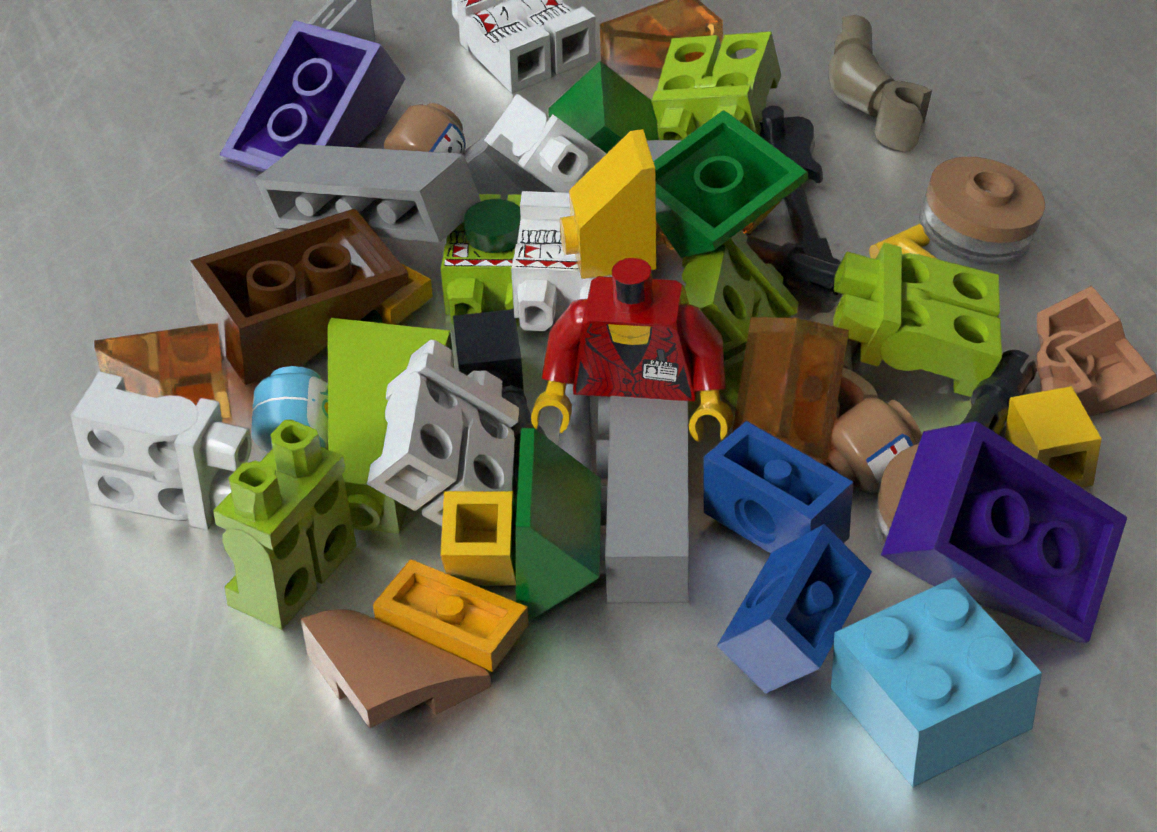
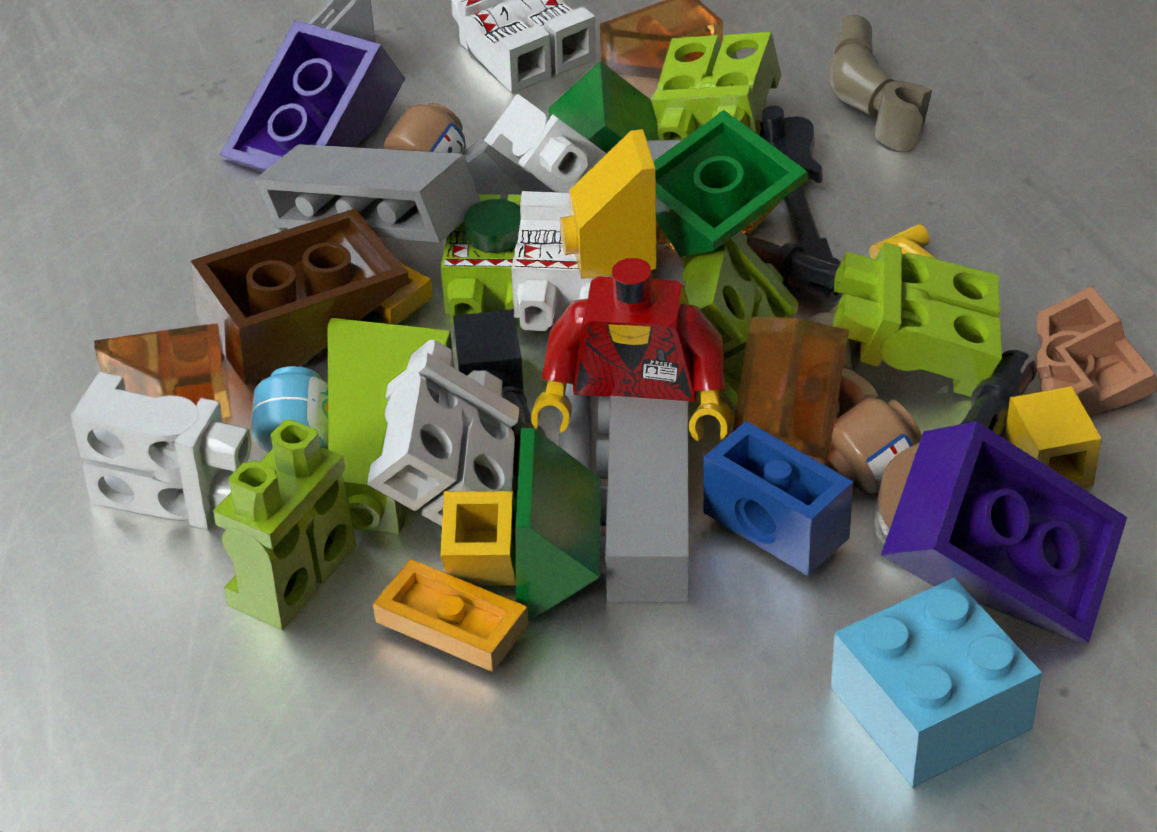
nougat slope [301,609,491,728] -> none
blue brick [717,524,872,694] -> none
medium nougat piece [919,157,1045,265] -> none

